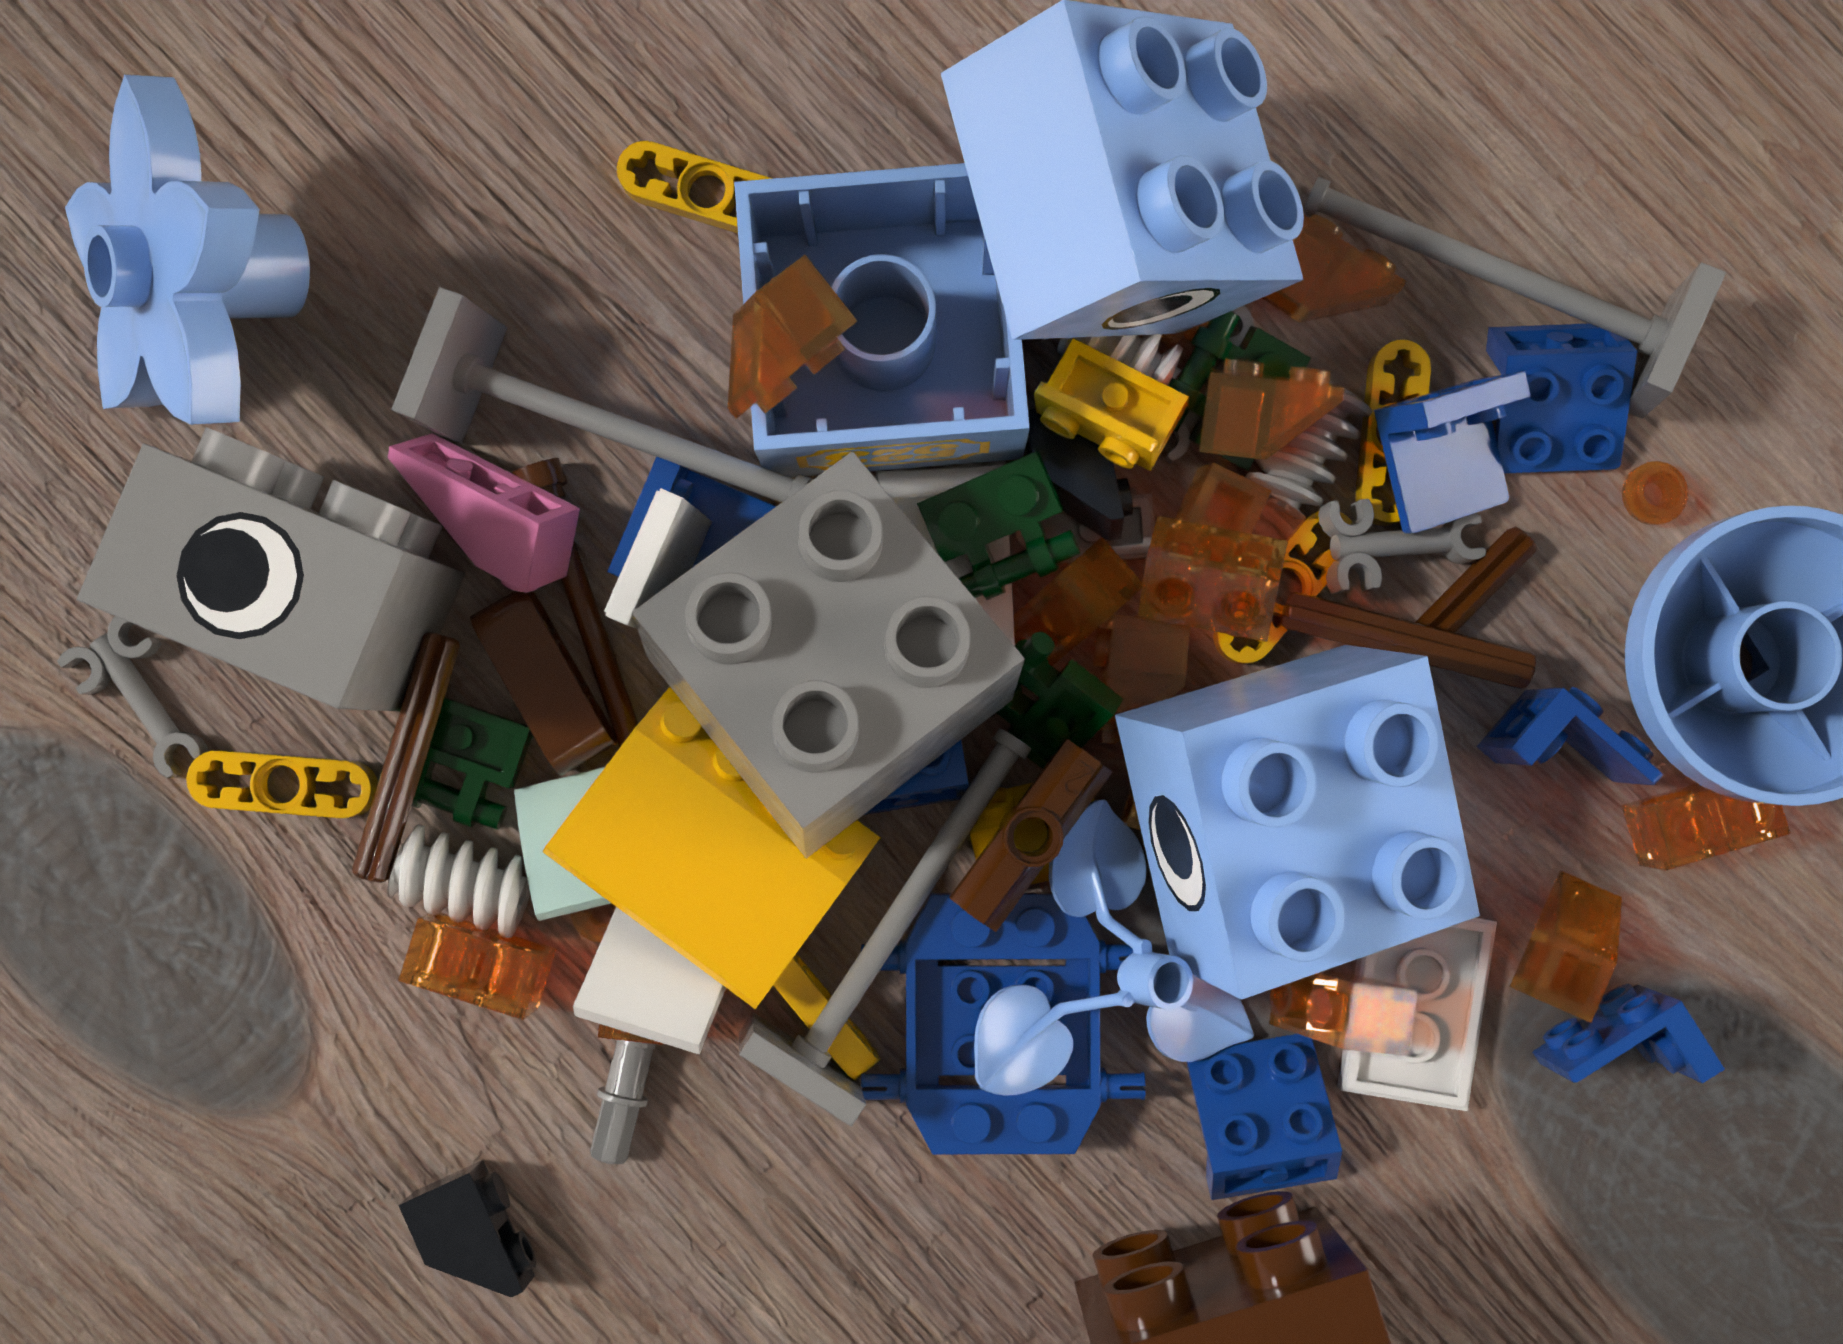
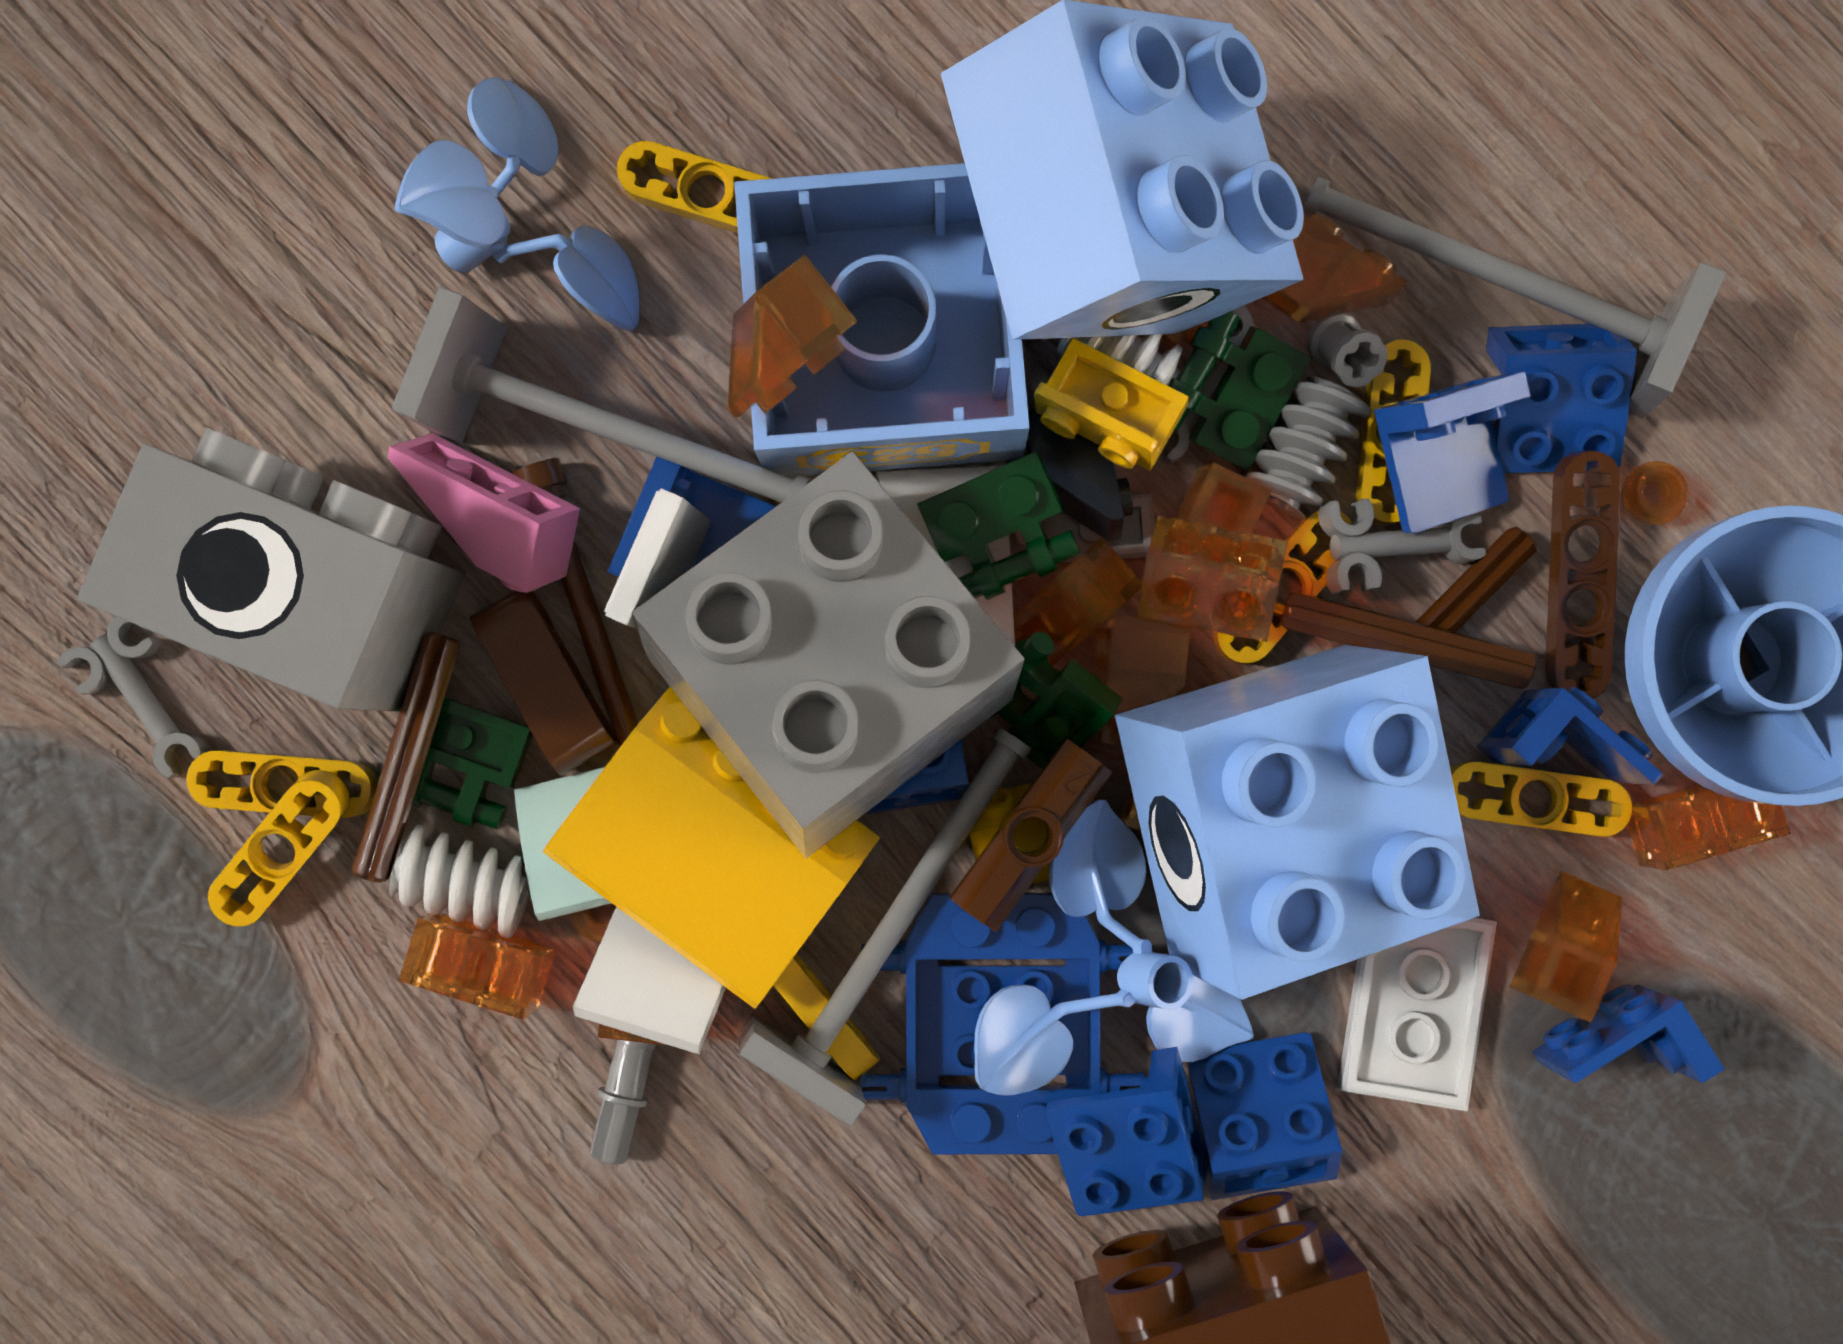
light blue plant [65,75,310,425] -> none
black slope [398,1160,536,1297] -> none
clear orange slope [1199,358,1345,460] -> none
clear orange slope [1269,970,1418,1056] -> none
none -> yellow beam [208,770,350,927]
none -> light blue plant [395,76,639,332]
none -> blue bracket [1045,1047,1207,1216]
none -> light grey bush [1307,311,1388,387]
none -> yellow beam [1450,761,1632,837]
none -> reddish brown beam [1545,450,1621,699]

